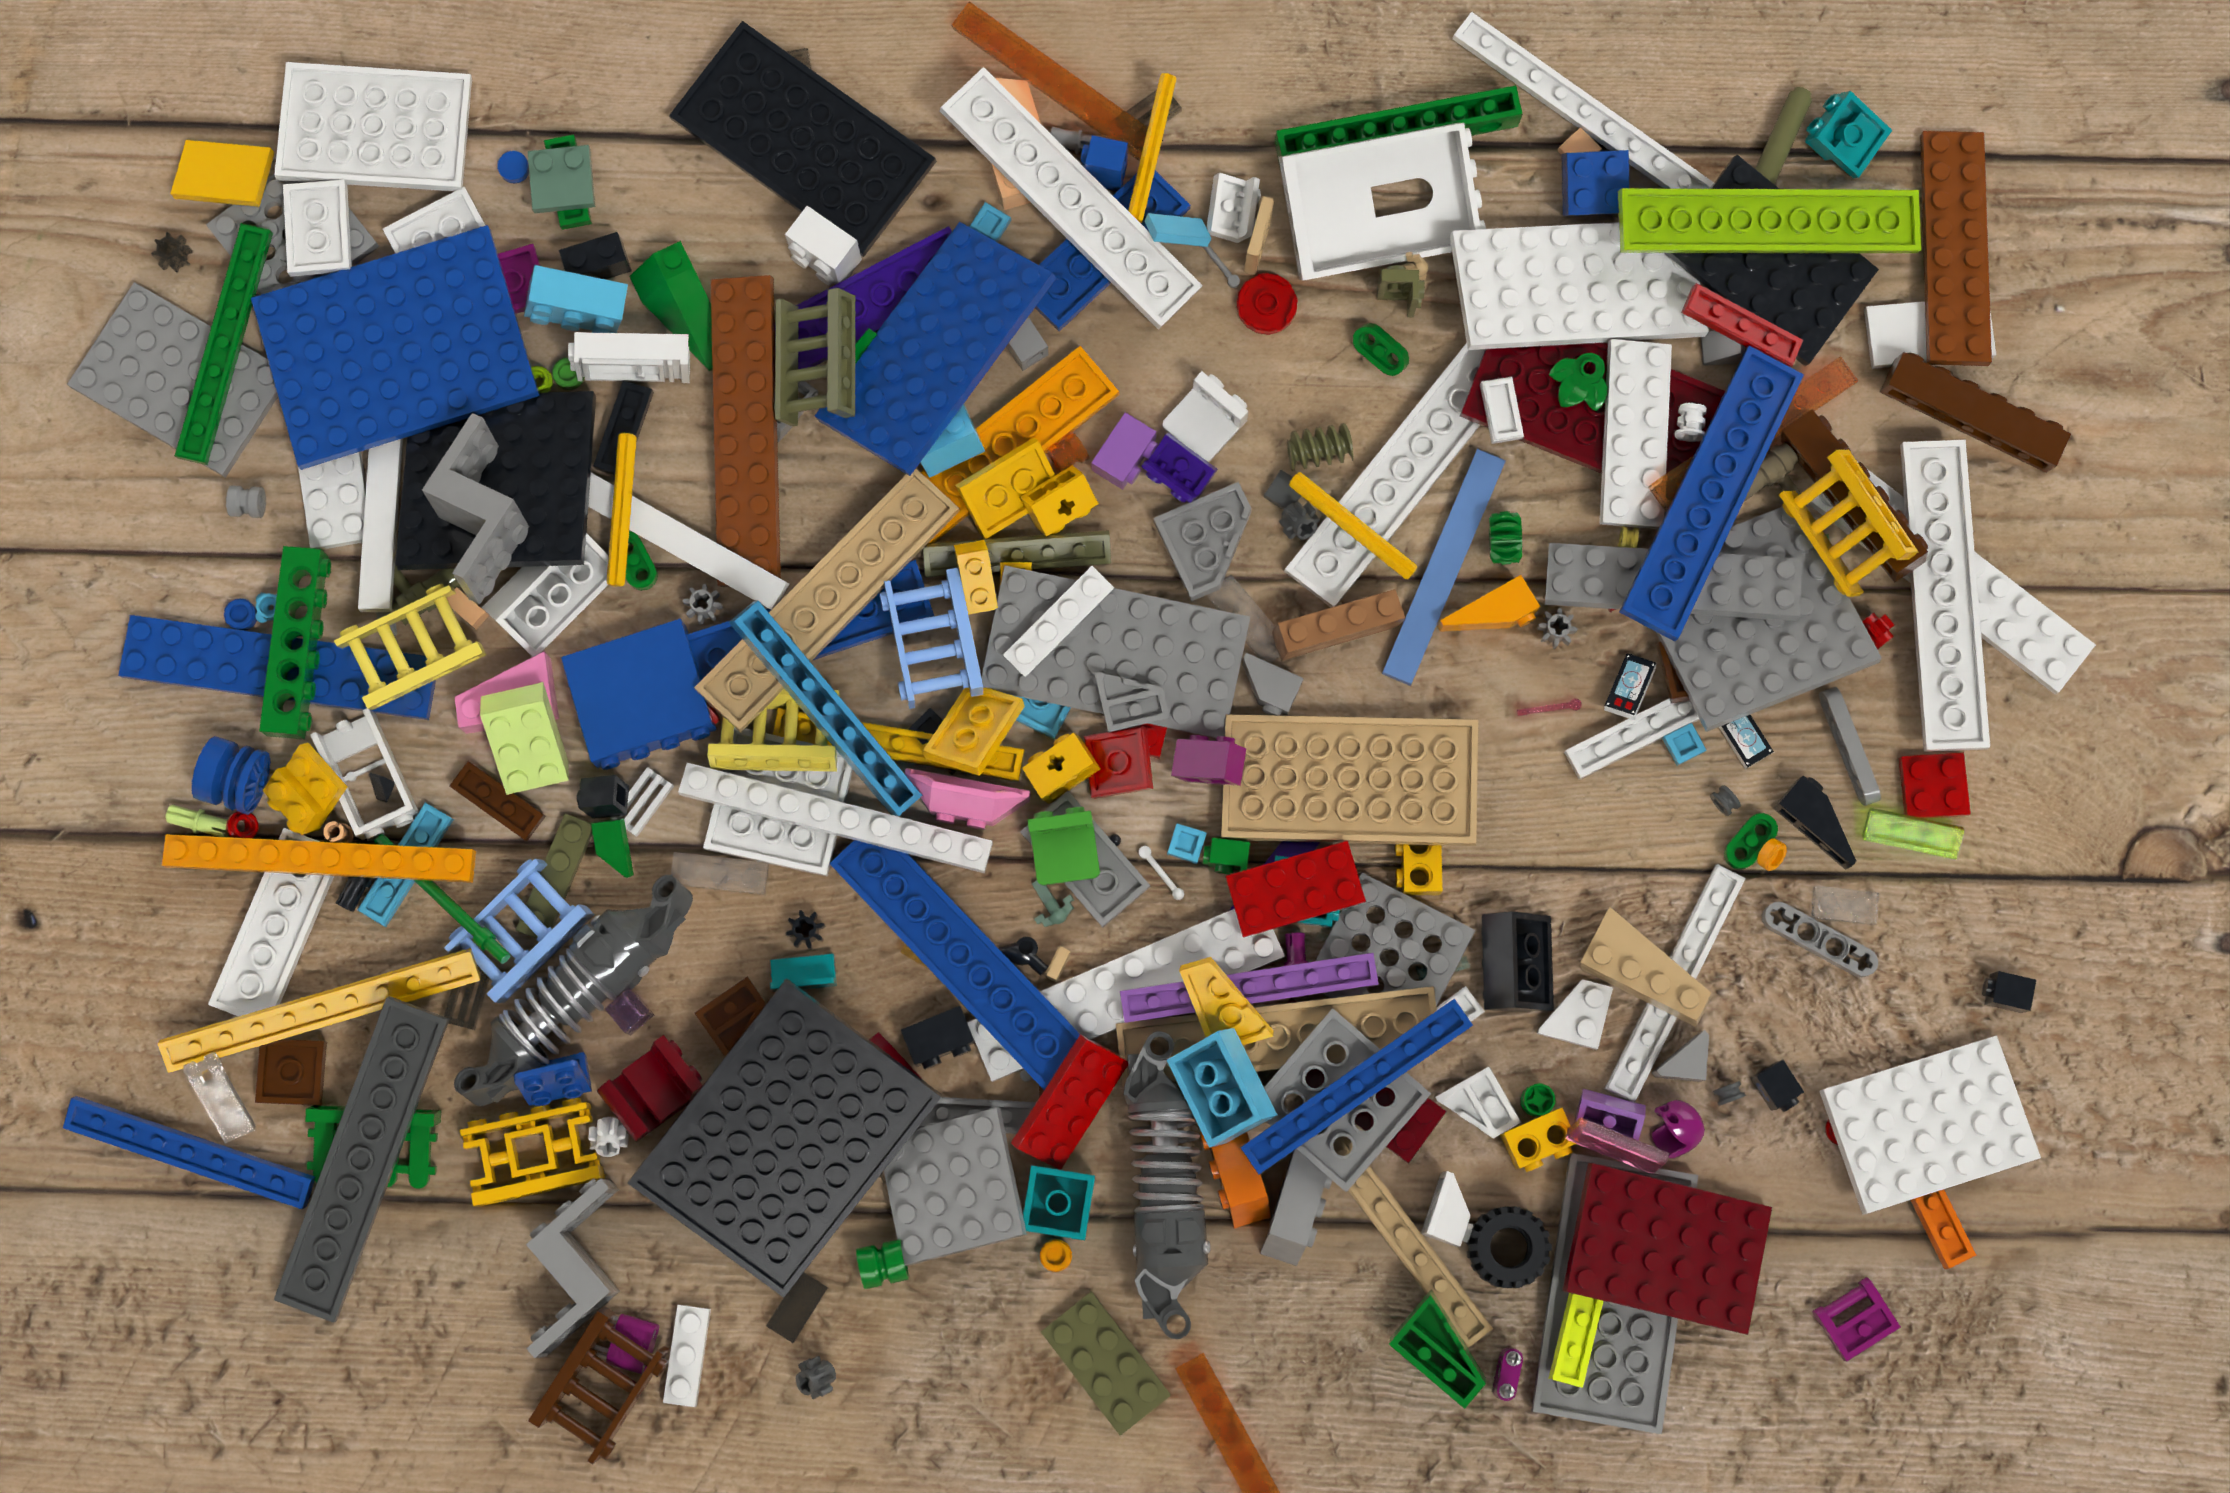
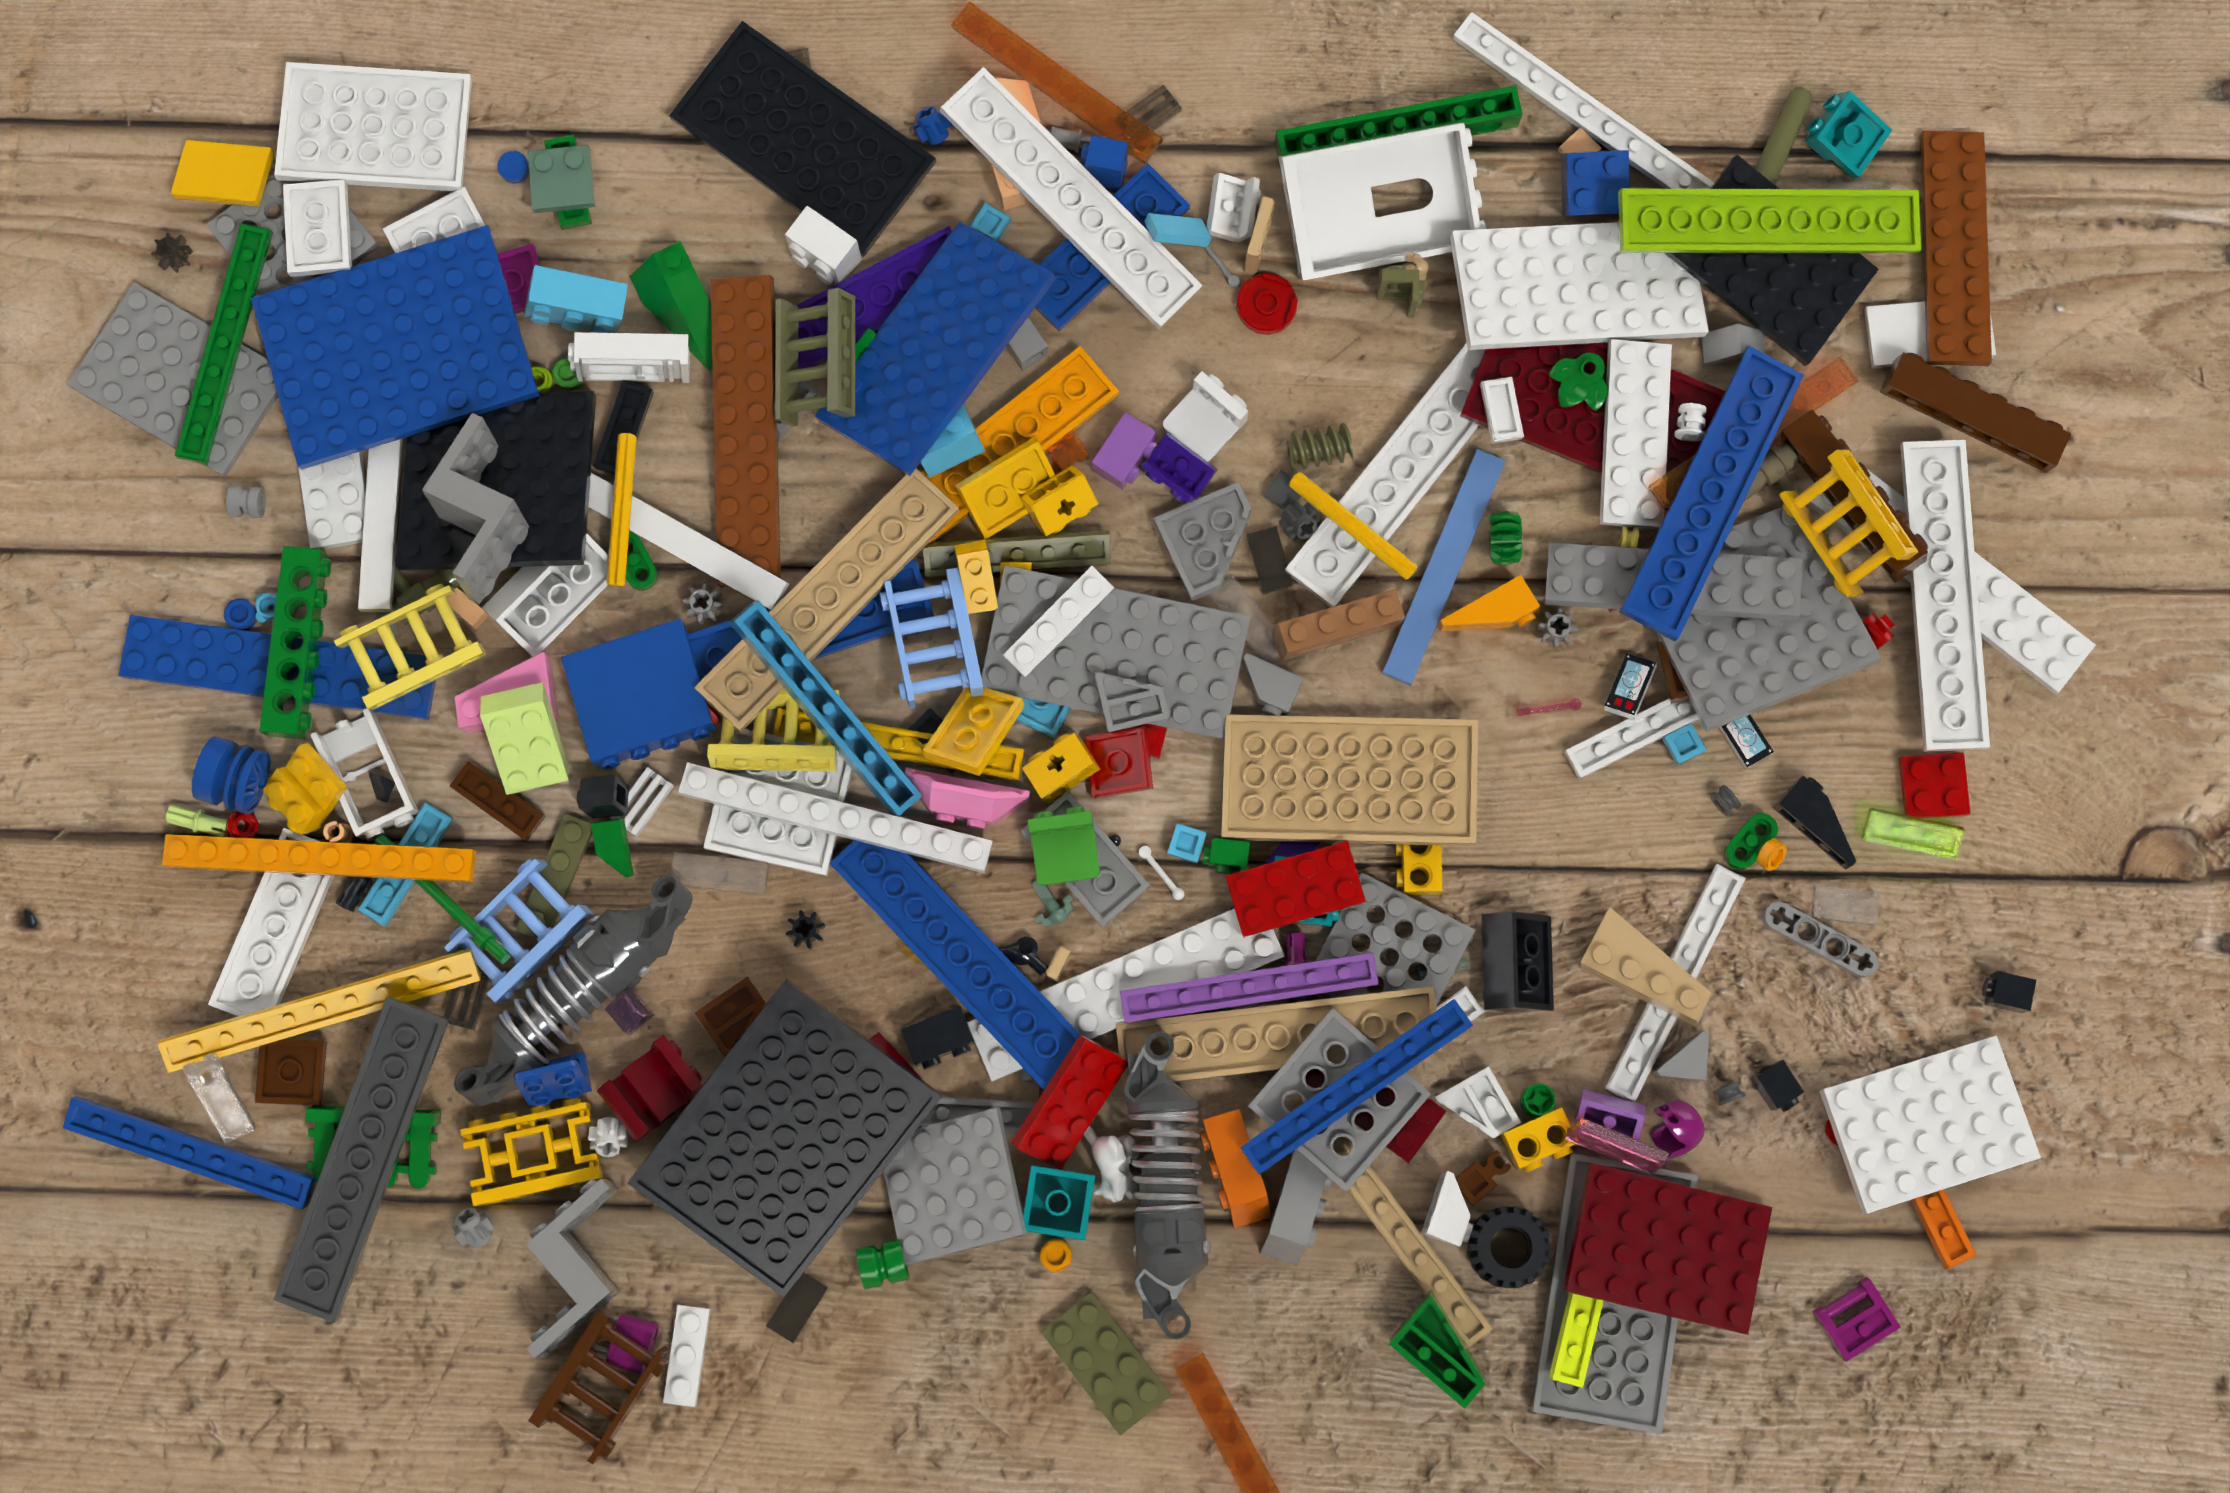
black brick [559,232,632,280] -> none
teal panel [770,954,837,992] -> none
dark grey gear [796,1356,836,1399] -> none
yellow axle [1128,73,1176,223] -> none
medium azure brick [1167,1028,1277,1148] -> none
magenta brick [1171,735,1246,786] -> none
yellow wing [1179,957,1274,1045] -> none
green plate [1353,323,1409,376] -> none
magenta piece [1492,1348,1523,1401] -> none
white wing [1537,979,1613,1050] -> none
red tile [1681,283,1803,367] -> none
light grey beam [1819,687,1881,806] -> none
none -> light grey gear [452,1208,495,1248]
none -> blue gear [912,106,952,145]
none -> white animal [1084,1126,1140,1203]
none -> clear smoke tile [1246,526,1293,595]
none -> reddish brown plate [1456,1150,1511,1206]

